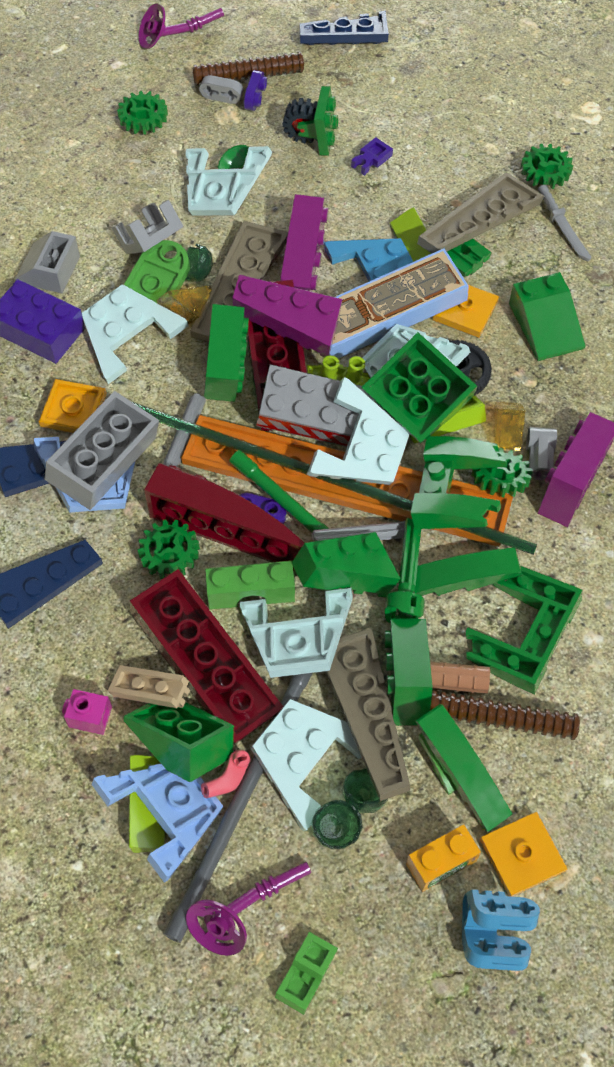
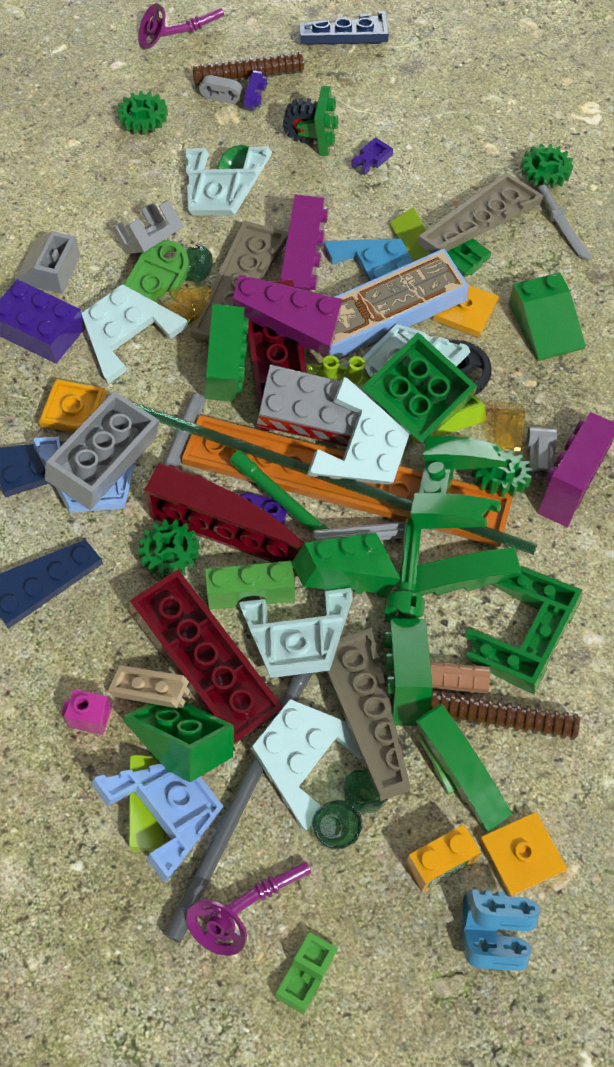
coral arm [201,750,250,798] -> none

